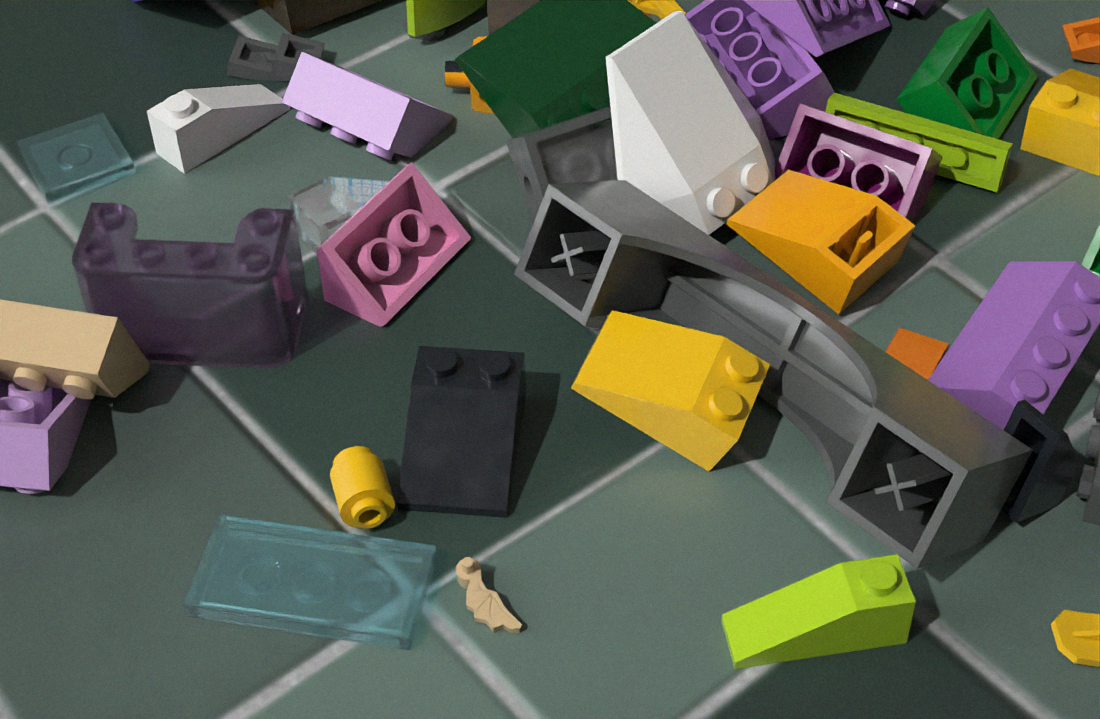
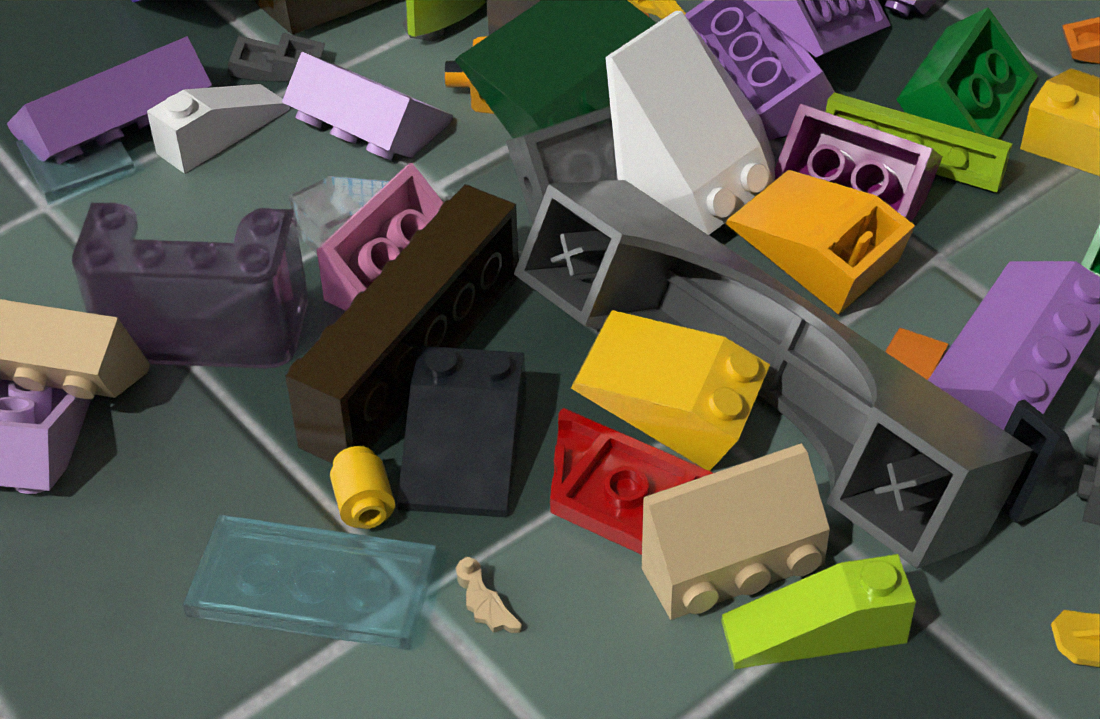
none -> medium lavender slope [7,36,212,165]
none -> dark brown brick [285,184,519,464]
none -> red wing [550,408,713,555]
none -> tan slope [642,443,830,620]

